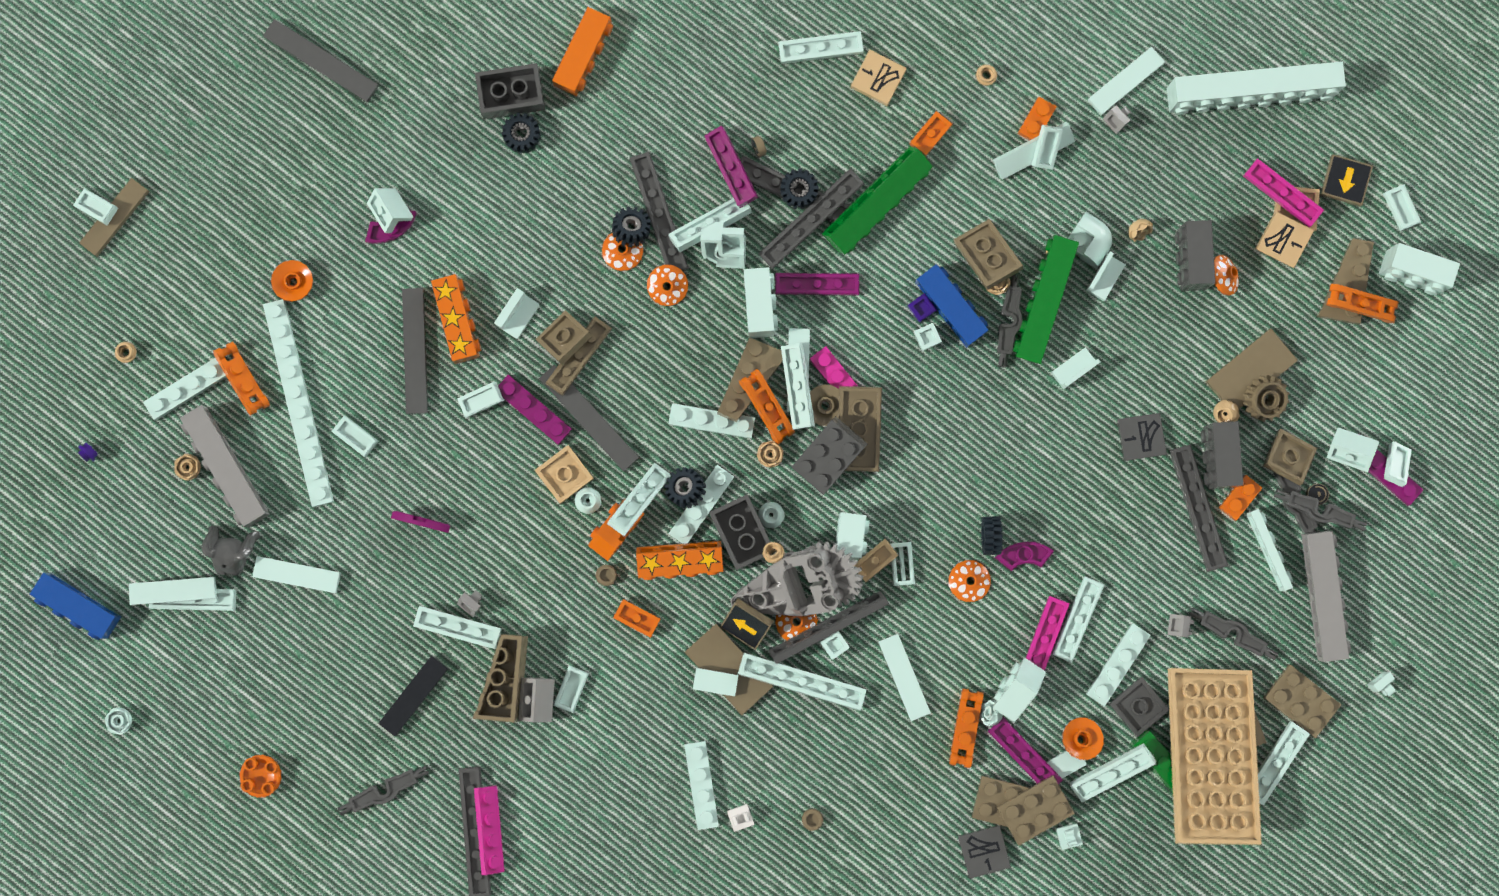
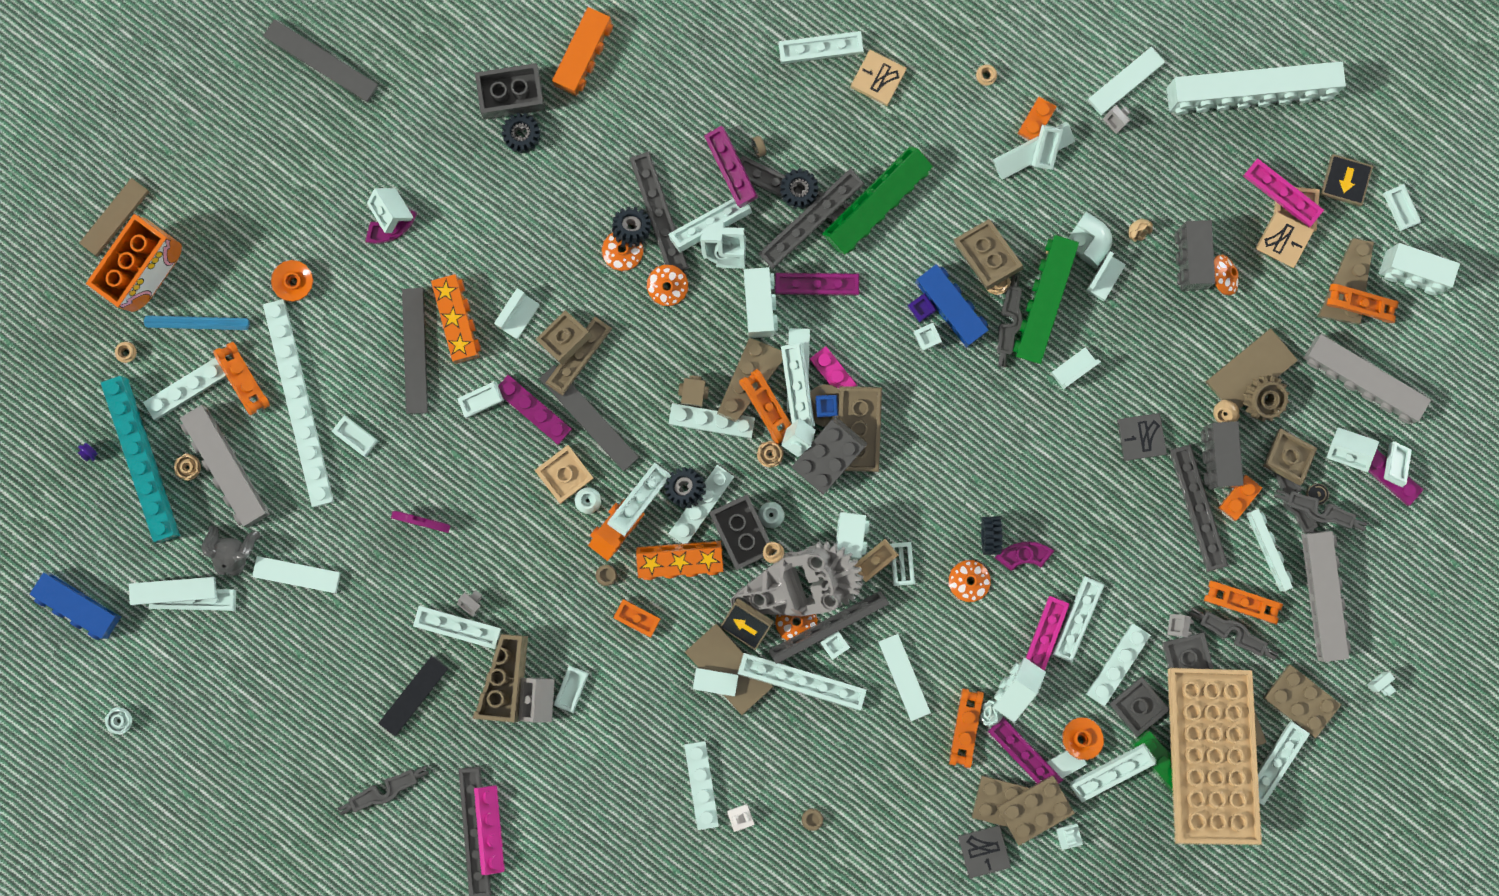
light aqua tile [73,188,118,225] -> none
orange dish [240,755,281,798] -> none
orange plate [910,111,952,157] -> none
none -> orange brick [85,214,182,312]
none -> teal brick [100,375,180,543]
none -> dark azure axle [144,316,249,330]
none -> dark tan brick [678,375,709,408]
none -> light aqua brick [782,418,816,457]
none -> blue tile [816,395,838,417]
none -> dark grey tile [1161,632,1214,669]
none -> orange plate [1204,581,1283,625]
none -> light grey brick [1303,334,1431,424]

